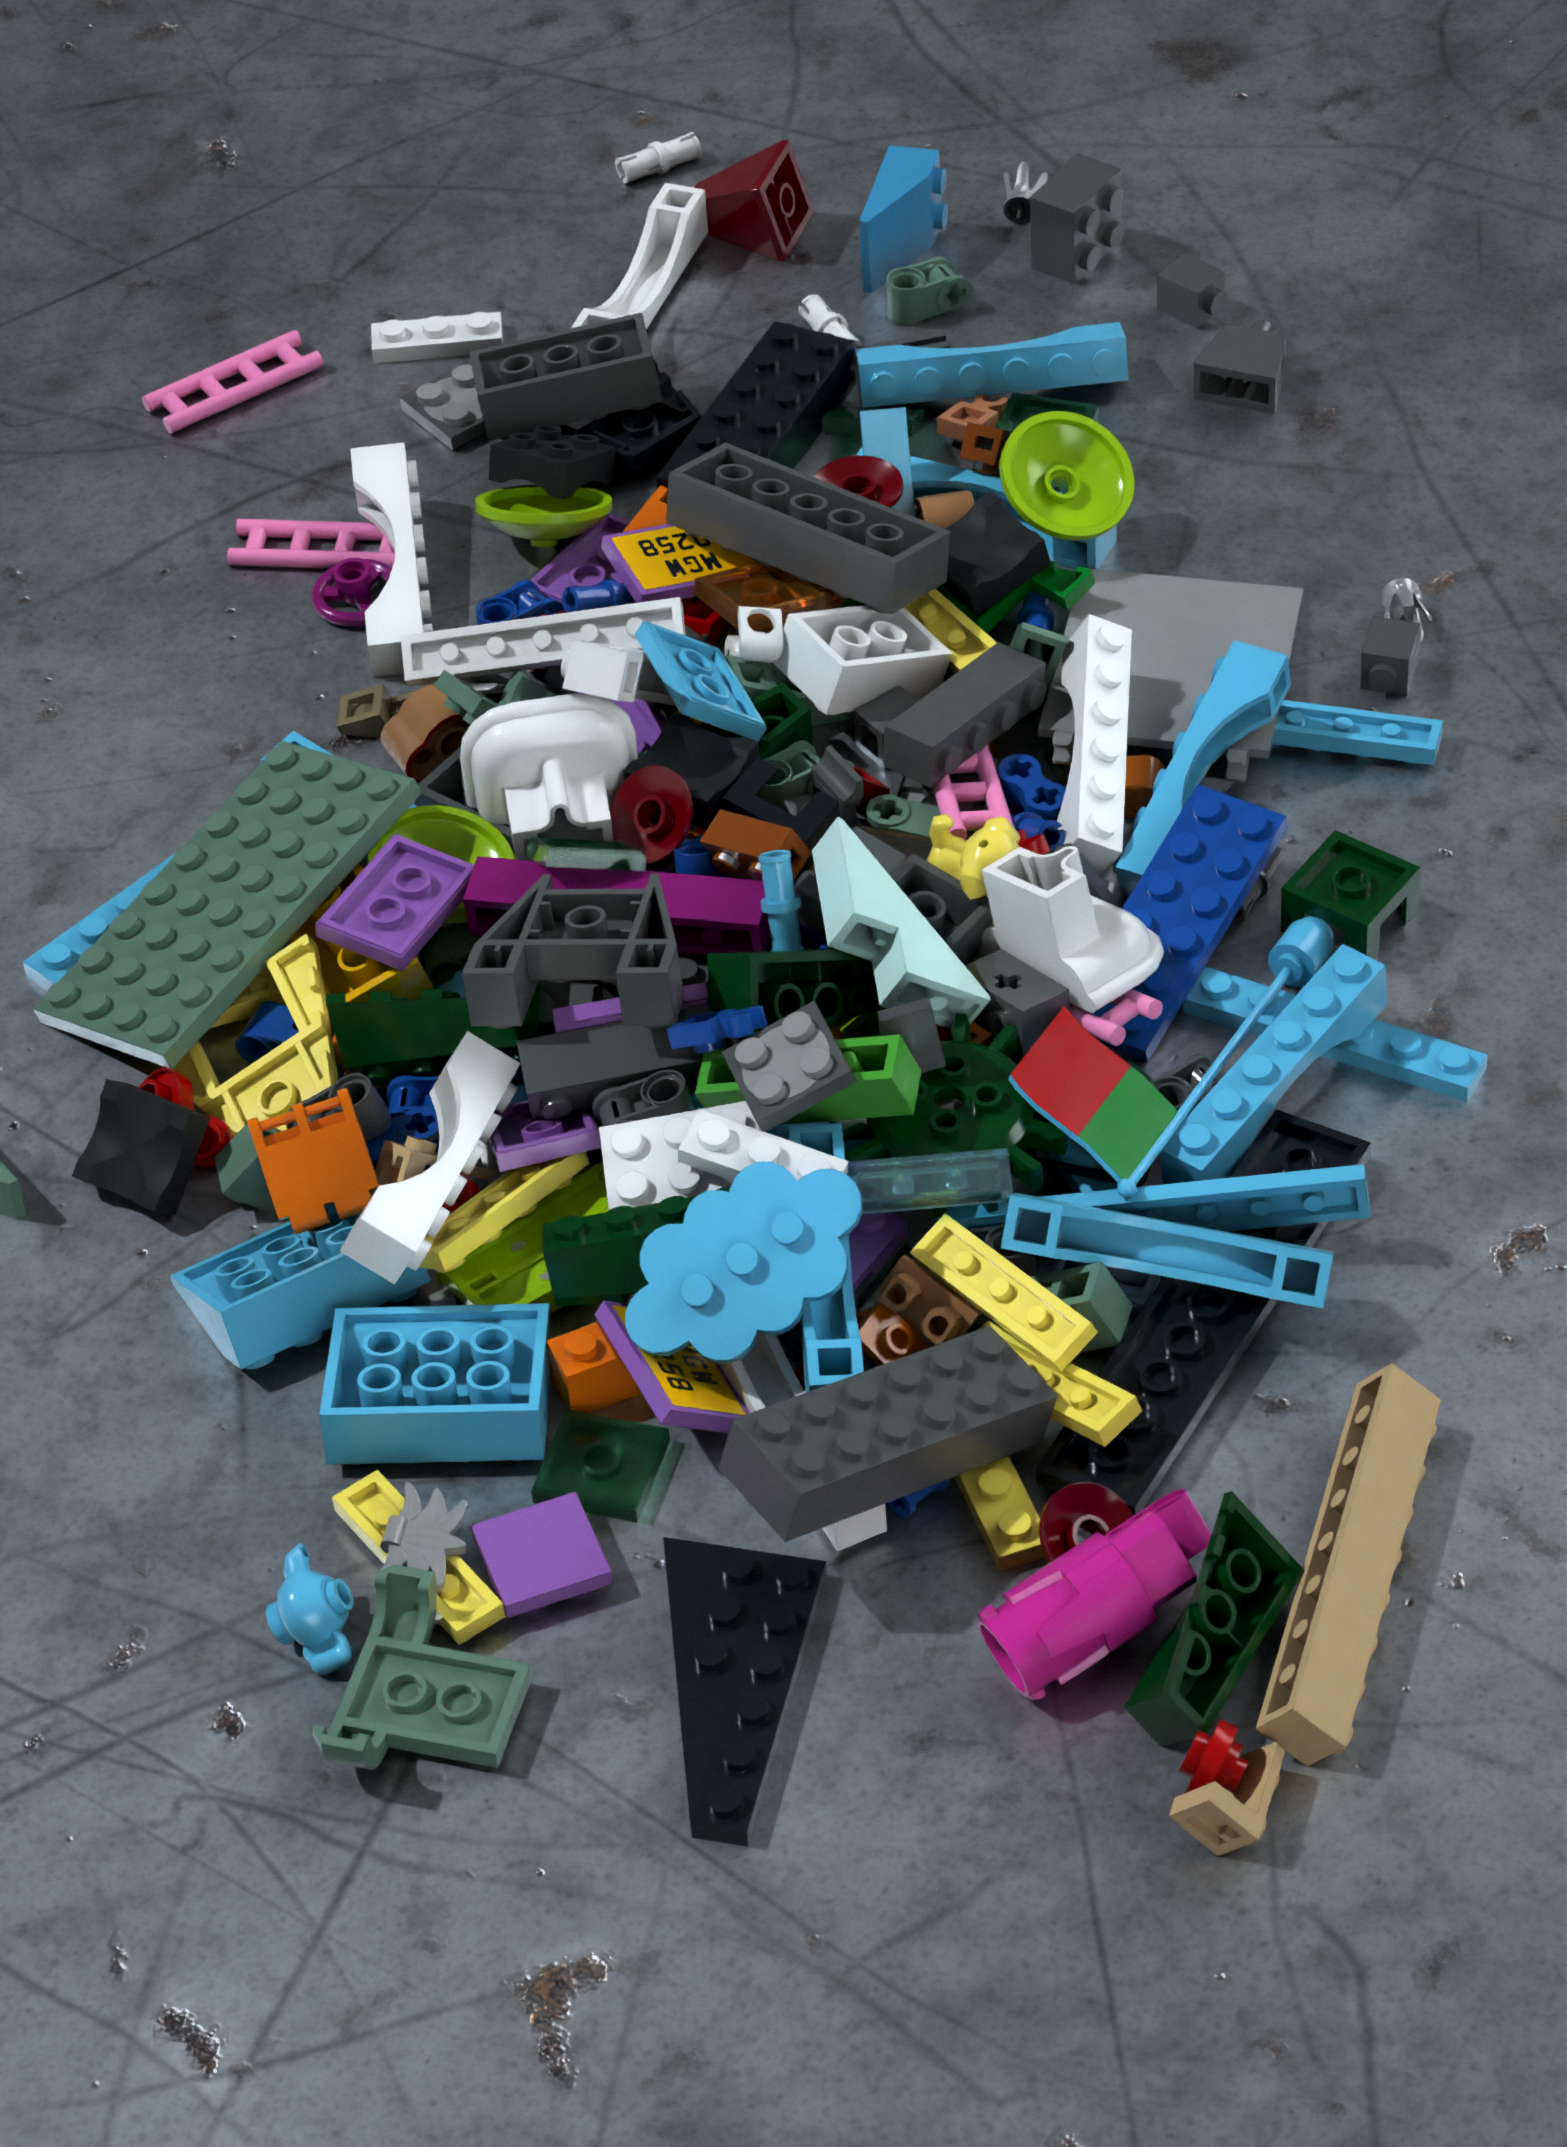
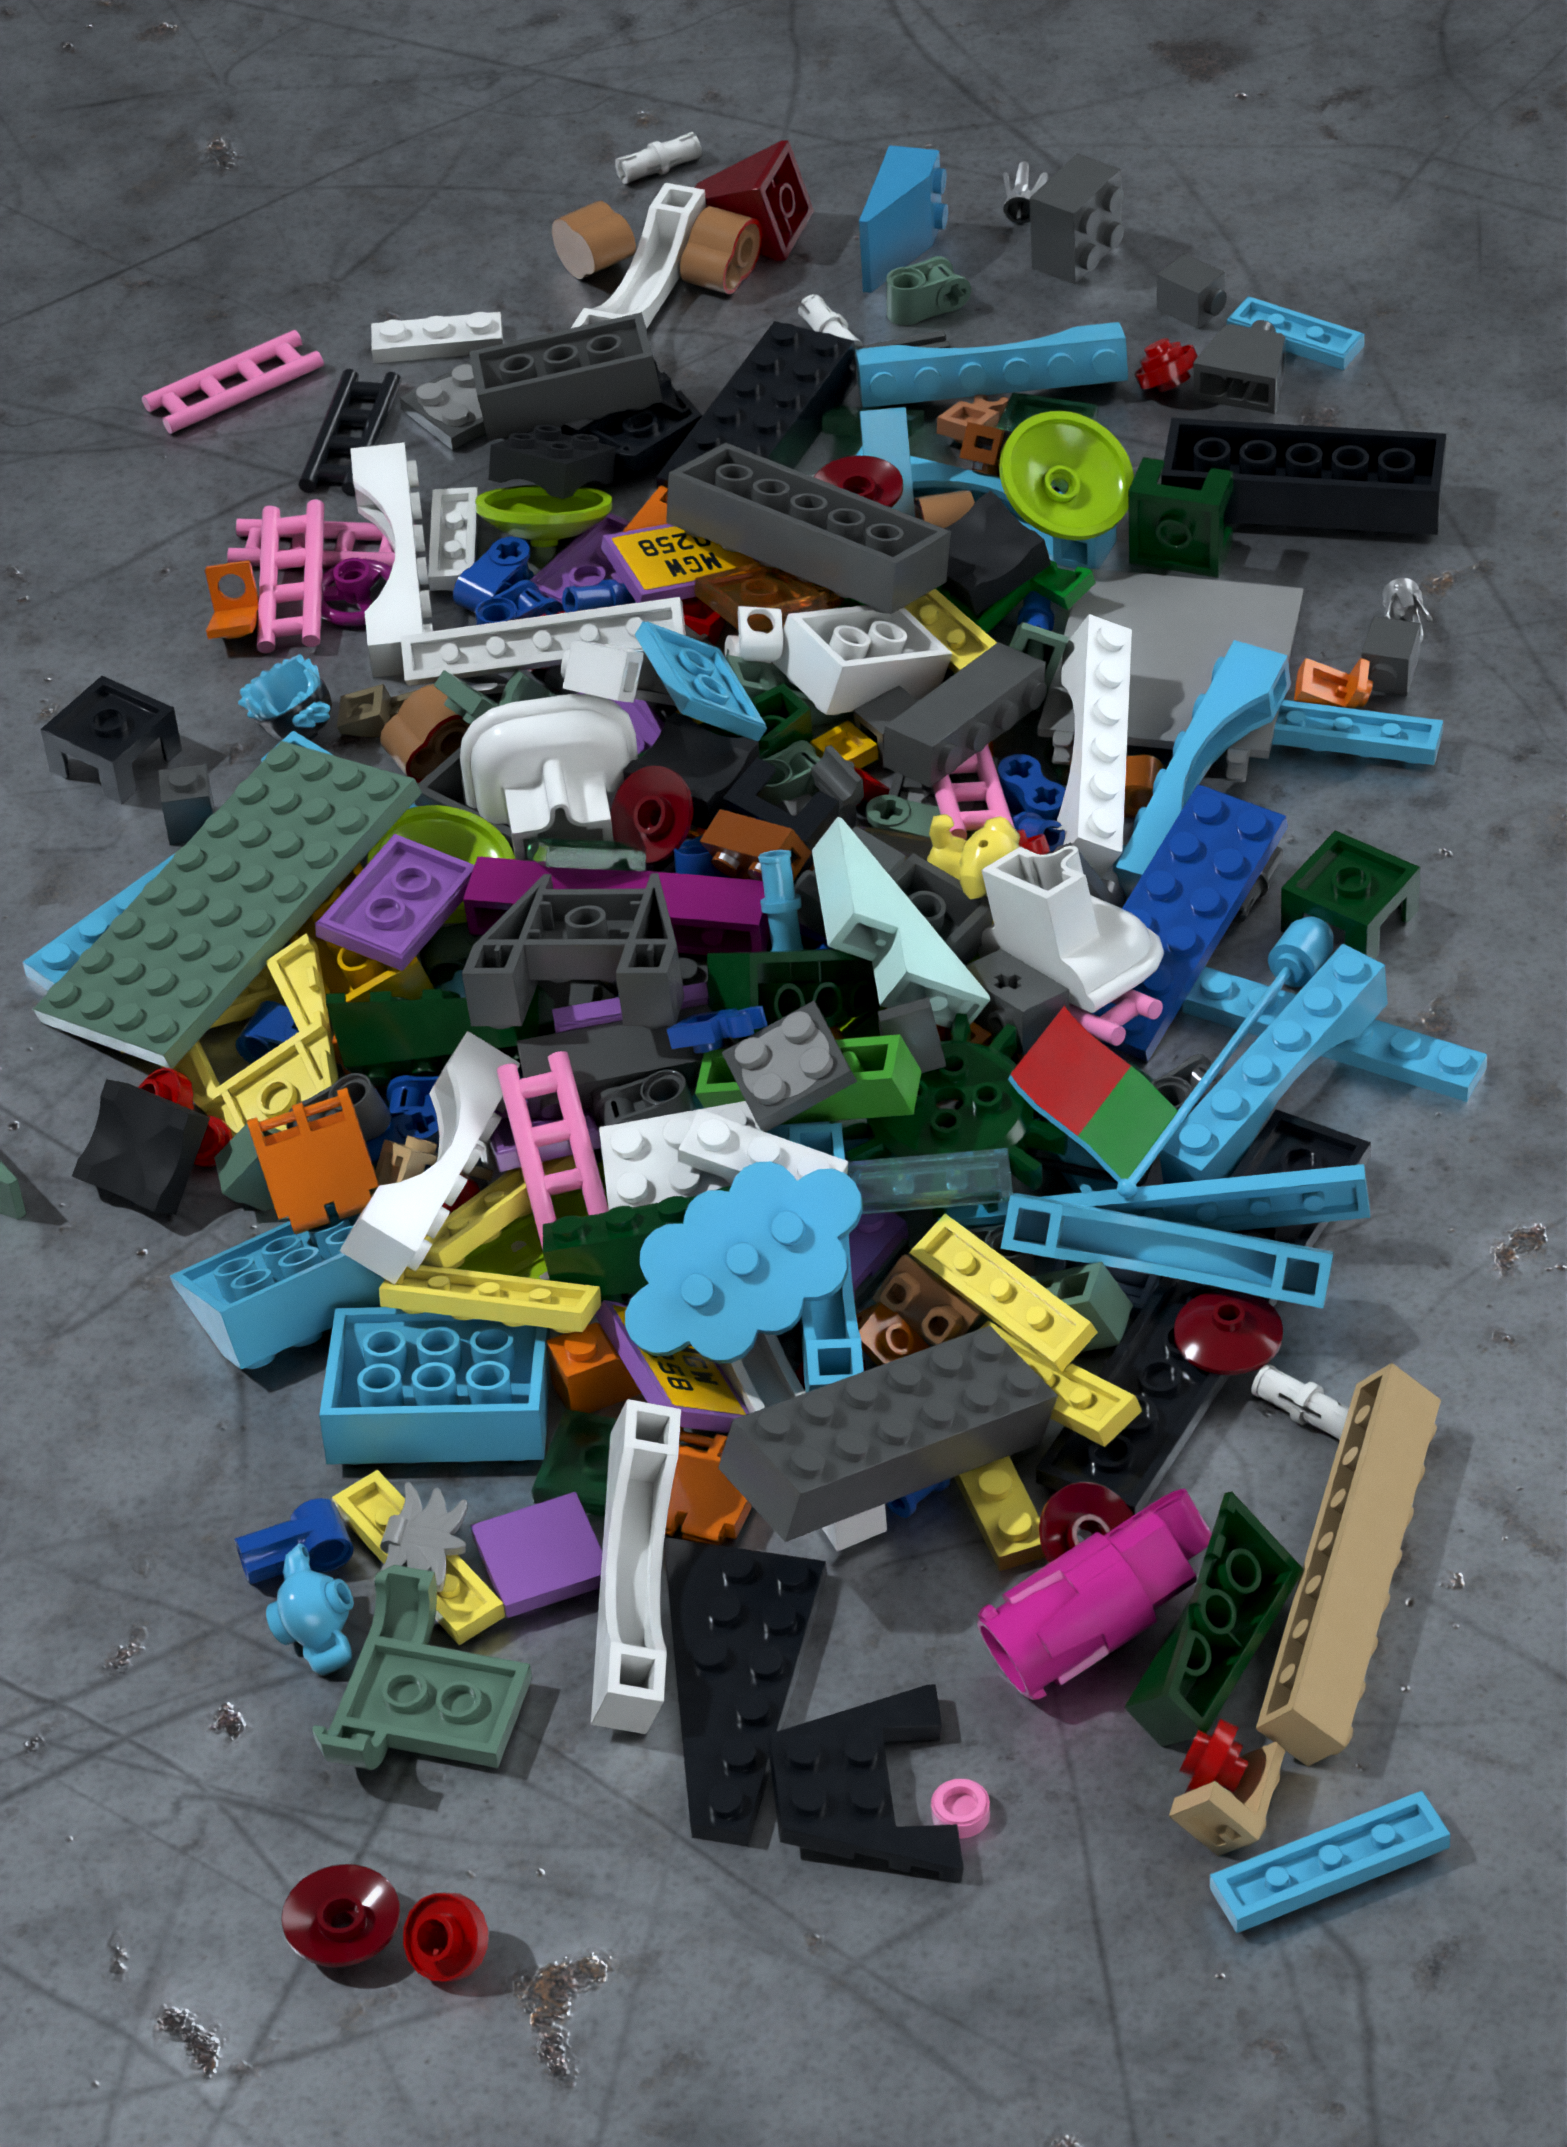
none -> black panel [40,676,182,805]
none -> dark grey brick [159,764,215,845]
none -> orange bracket [205,560,259,639]
none -> blue piece [234,1498,354,1585]
none -> medium azure hair [238,654,332,741]
none -> bright pink bar [257,500,325,653]
none -> dark red dish [281,1864,401,1967]
none -> black bar [298,369,402,496]
none -> light yellow plate [379,1264,601,1333]
none -> red plate [403,1893,489,1982]
none -> white plate [428,487,479,591]
none -> blue piece [453,537,535,613]
none -> bright pink bar [496,1051,609,1250]
none -> medium nougat piece [552,200,636,279]
none -> white arch [591,1399,681,1734]
none -> orange plate [665,1427,752,1545]
none -> medium nougat piece [680,206,763,294]
none -> black wing [768,1684,964,1882]
none -> yellow plate [810,720,878,768]
none -> bright pink tile [931,1779,990,1839]
none -> dark green panel [1128,457,1233,578]
none -> red plate [1134,338,1198,392]
none -> black brick [1161,418,1447,535]
none -> dark red dish [1174,1289,1283,1375]
none -> medium azure plate [1210,1790,1451,1933]
none -> medium azure tile [1227,296,1365,370]
none -> white pin [1252,1364,1349,1441]
none -> orange bracket [1294,658,1373,709]

